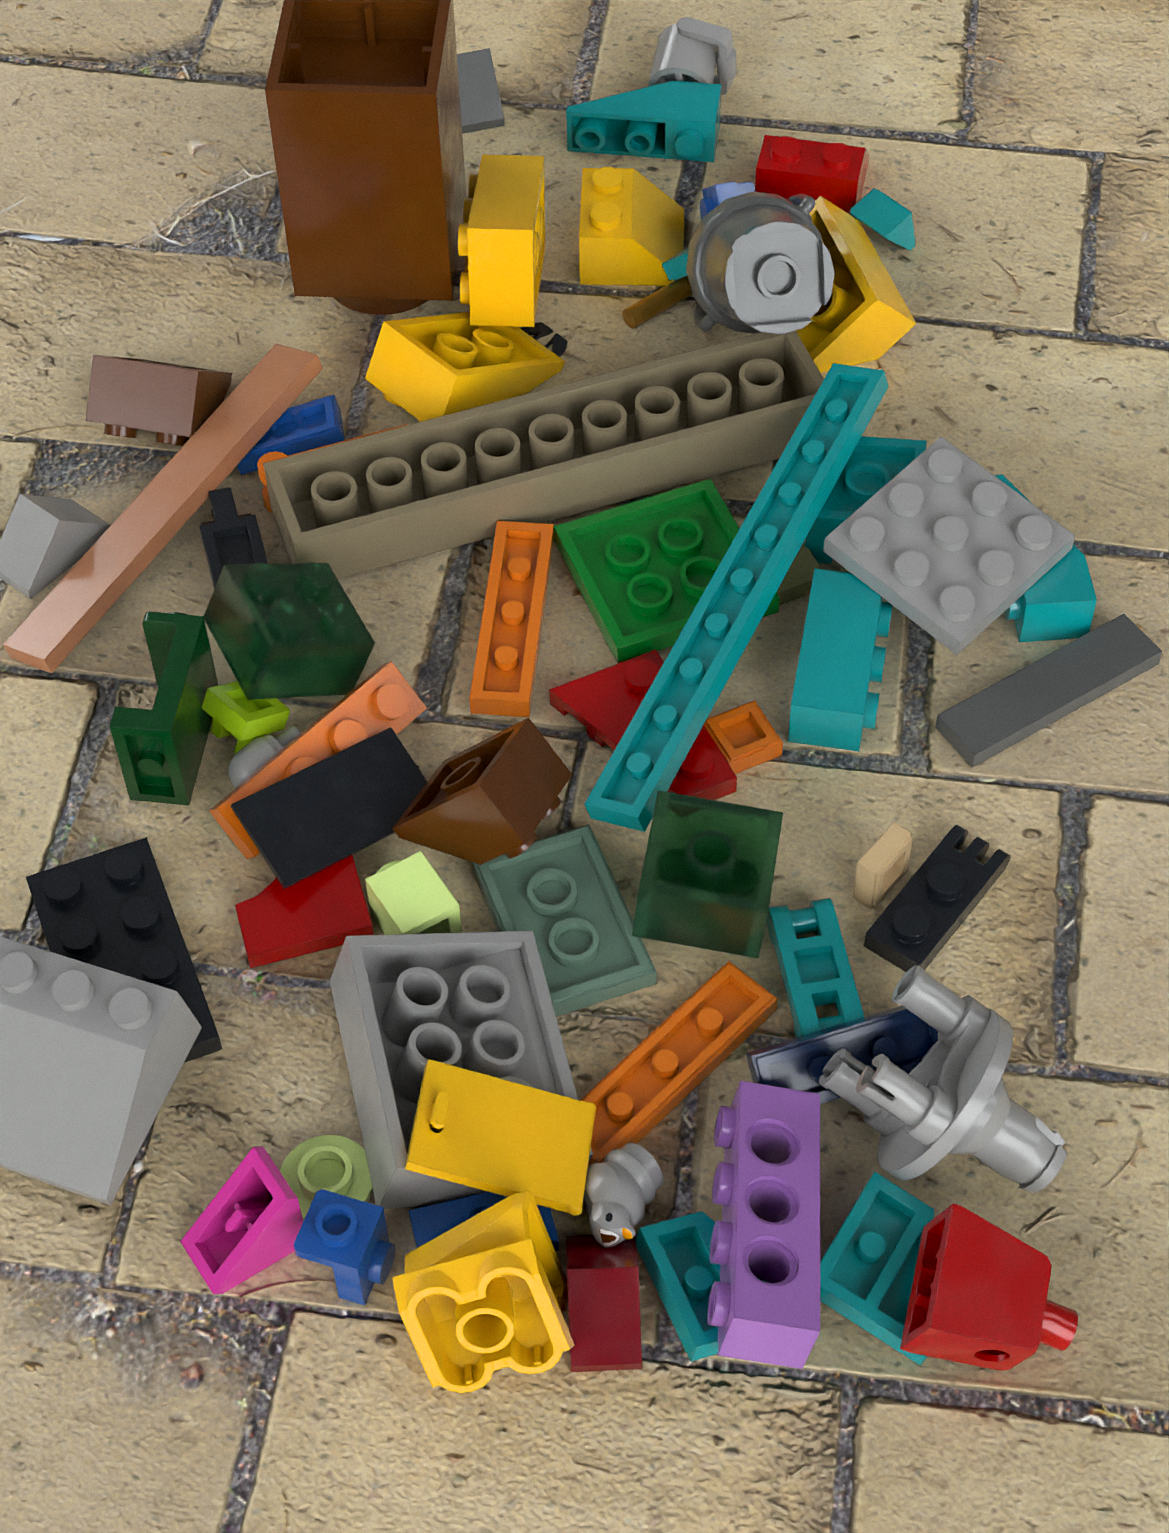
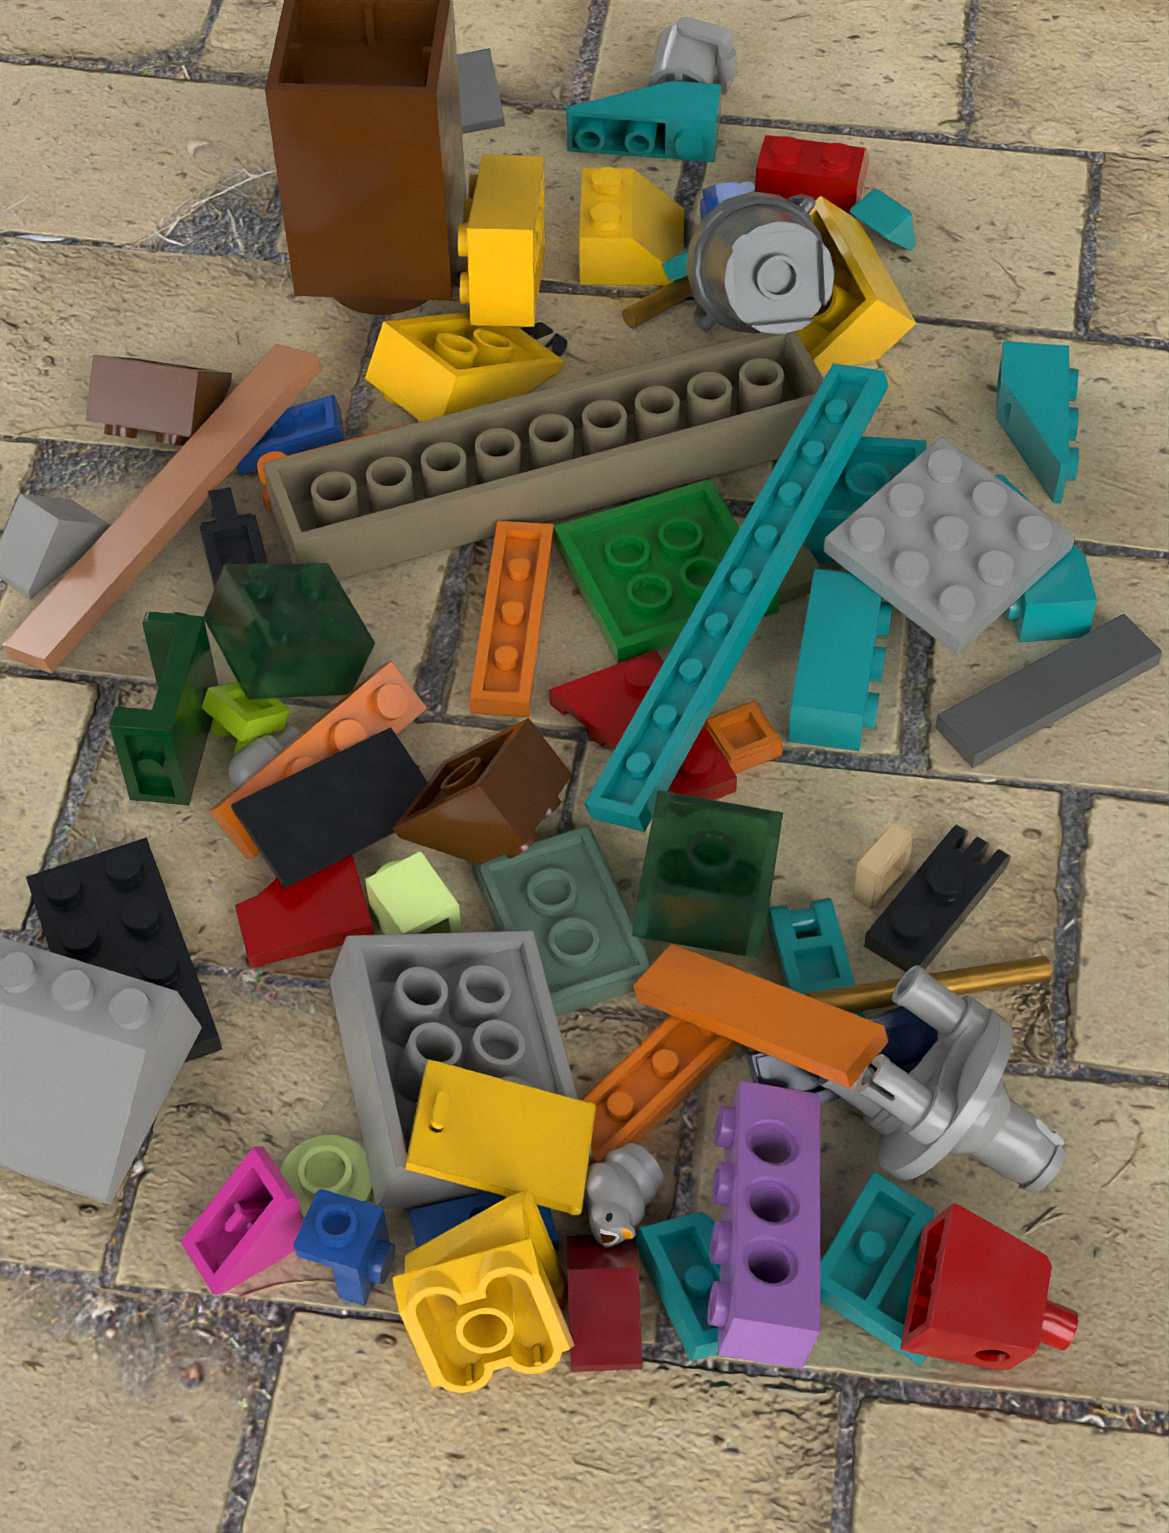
none -> orange tile [633,943,888,1089]
none -> pearl gold bar [805,956,1052,1013]
none -> teal slope [996,341,1079,503]

